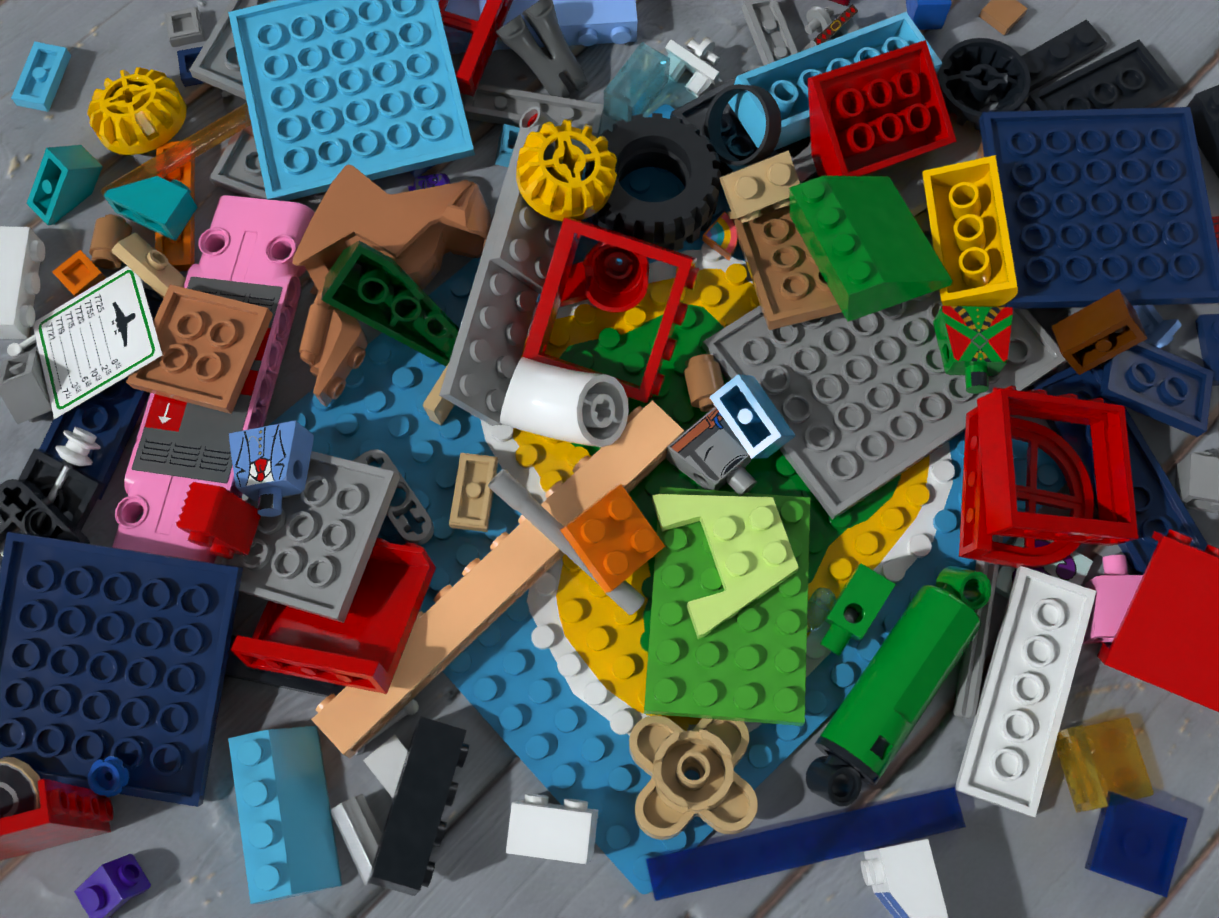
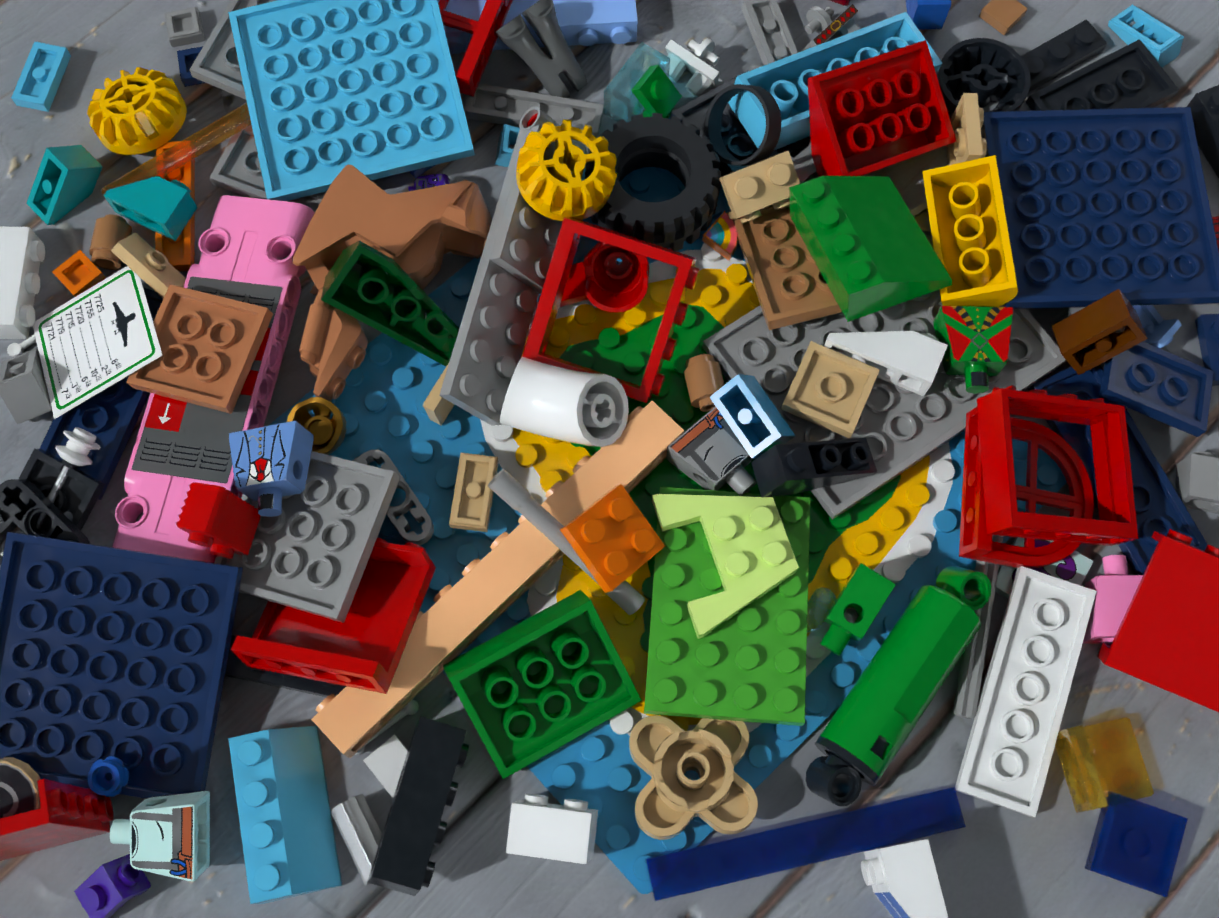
none -> light aqua torso [110,791,210,881]
none -> pearl gold helmet [286,397,346,455]
none -> green slope [443,590,642,779]
none -> green bracket [631,65,682,119]
none -> black slope [751,438,877,498]
none -> tan plate [781,341,880,438]
none -> white slope [824,331,948,397]
none -> tan plate [946,93,987,165]
none -> medium azure slope [1108,4,1184,68]

